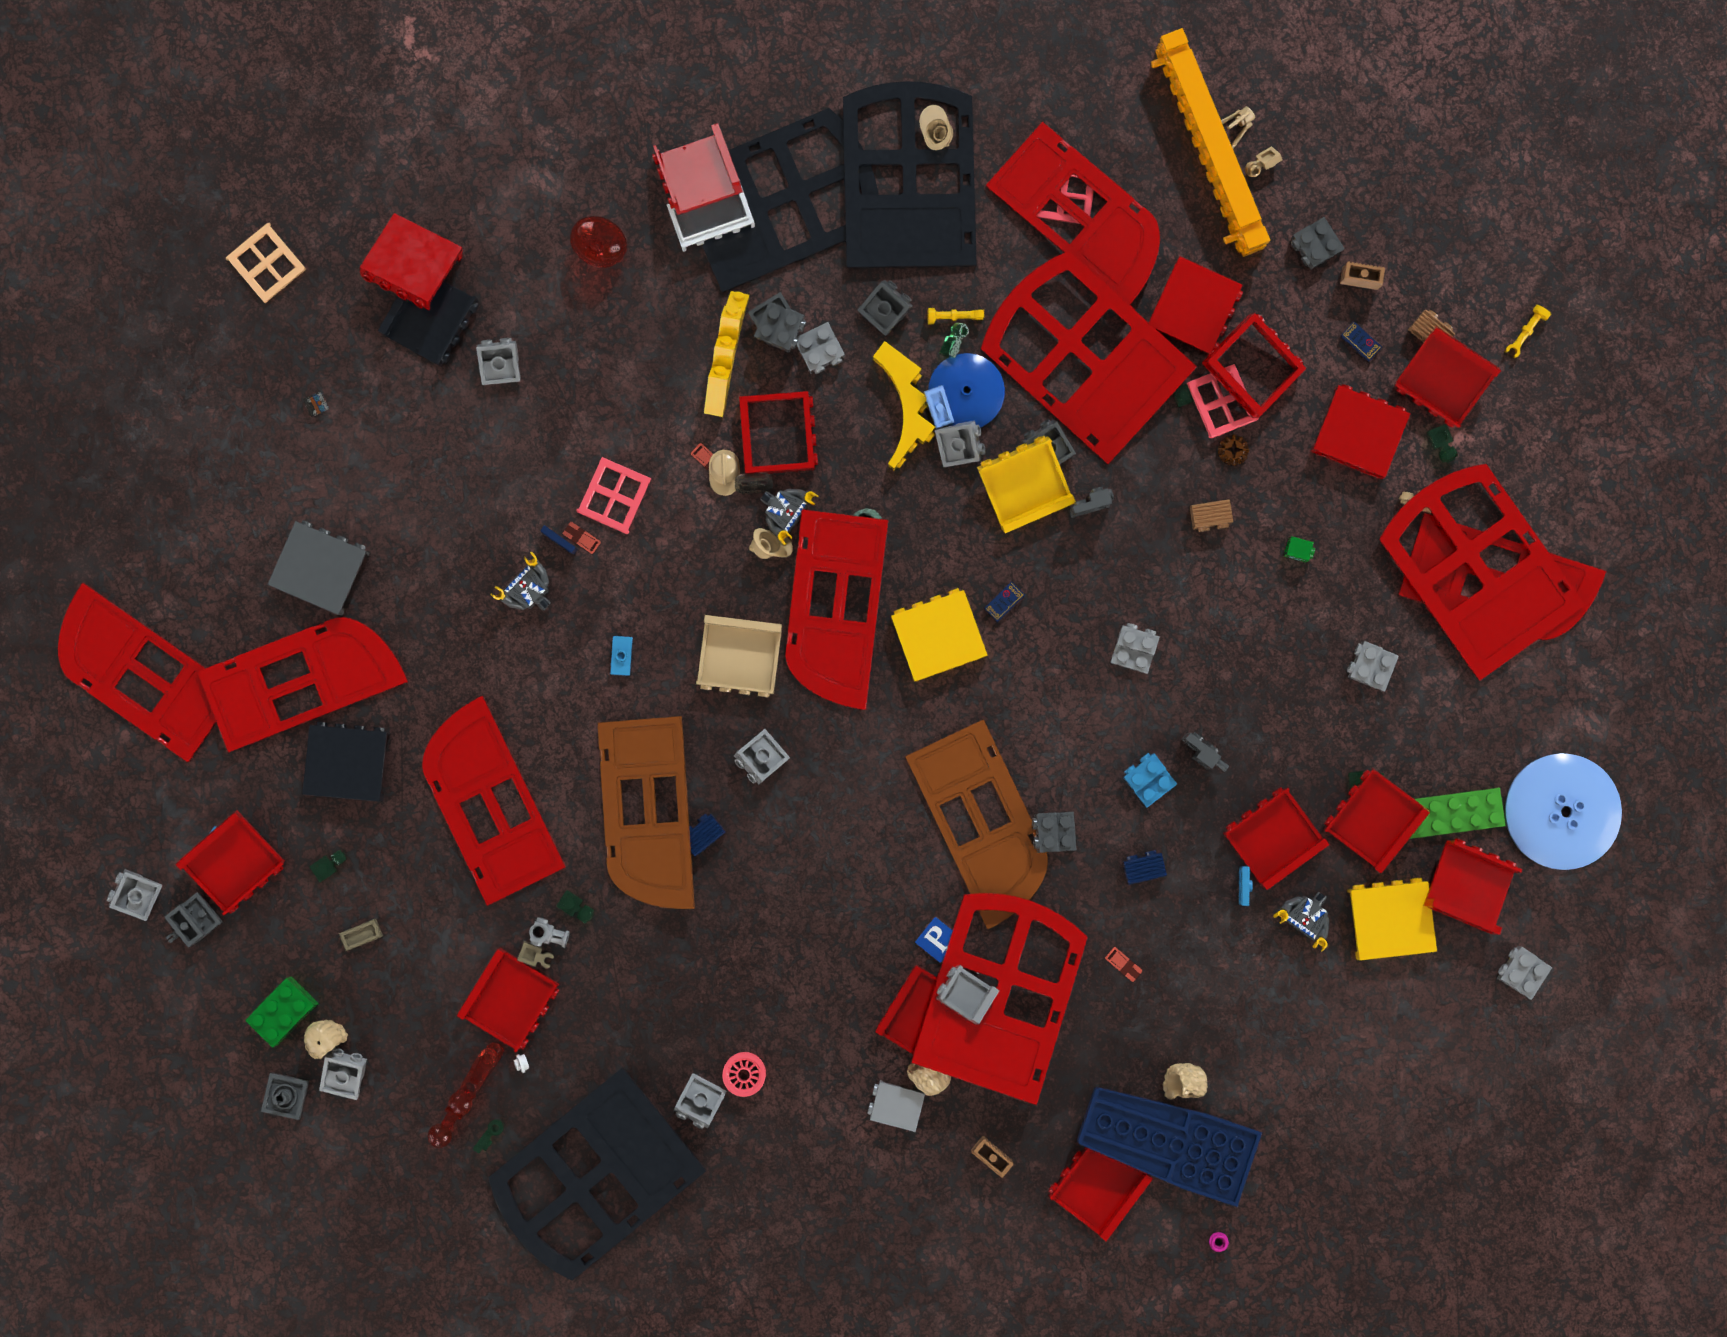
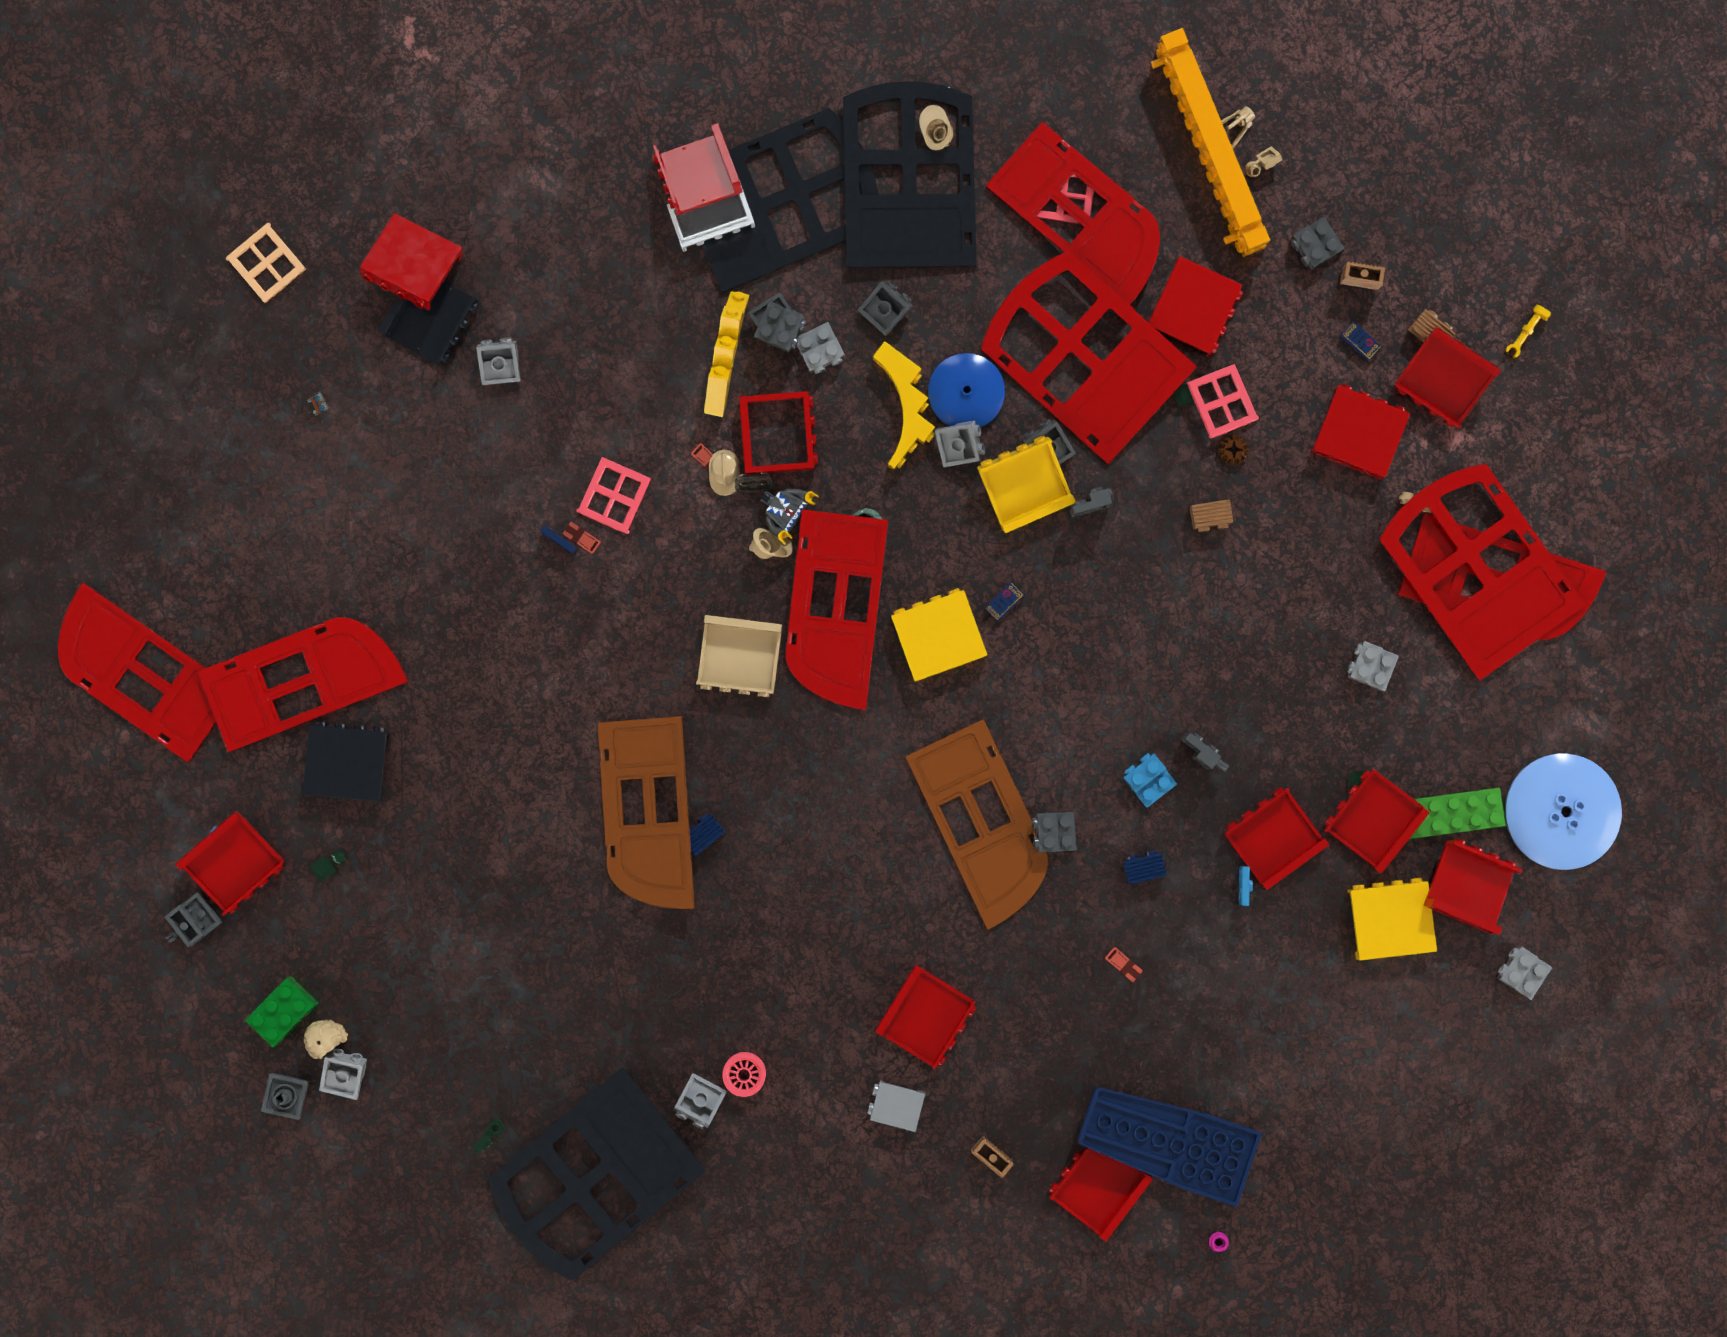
light grey plate [106,869,162,921] -> none
dark grey panel [267,520,370,616] -> none
dark tan tile [339,919,383,951] -> none
red door [422,696,566,906] -> none
clear red piece [427,1042,504,1148] -> none
red panel [457,948,560,1052] -> none
torso [491,552,551,611] -> none
white plate [513,1054,529,1073] -> none
dark tan plate [517,941,554,968] -> none
light grey connector [529,917,570,948] -> none
clear green plate [556,890,595,923] -> none
clear red dish [570,216,627,268] -> none
dark azure plate [610,636,633,676] -> none
light grey plate [734,729,790,785] -> none
tan hair [907,1063,951,1096] -> none
red door [911,893,1088,1105] -> none
blue piece [915,917,979,974] -> none
light blue plate [924,385,954,429] -> none
yellow piece [927,308,984,325] -> none
light grey panel [936,965,1000,1024] -> none
clear green plate [939,322,969,358] -> none
light grey plate [1110,623,1160,674] -> none
tan hair [1162,1063,1208,1100] -> none
red window [1202,313,1306,418] -> none
torso [1273,892,1329,952] -> none
green brick [1283,536,1315,563] -> none
clear green plate [1427,424,1458,463] -> none

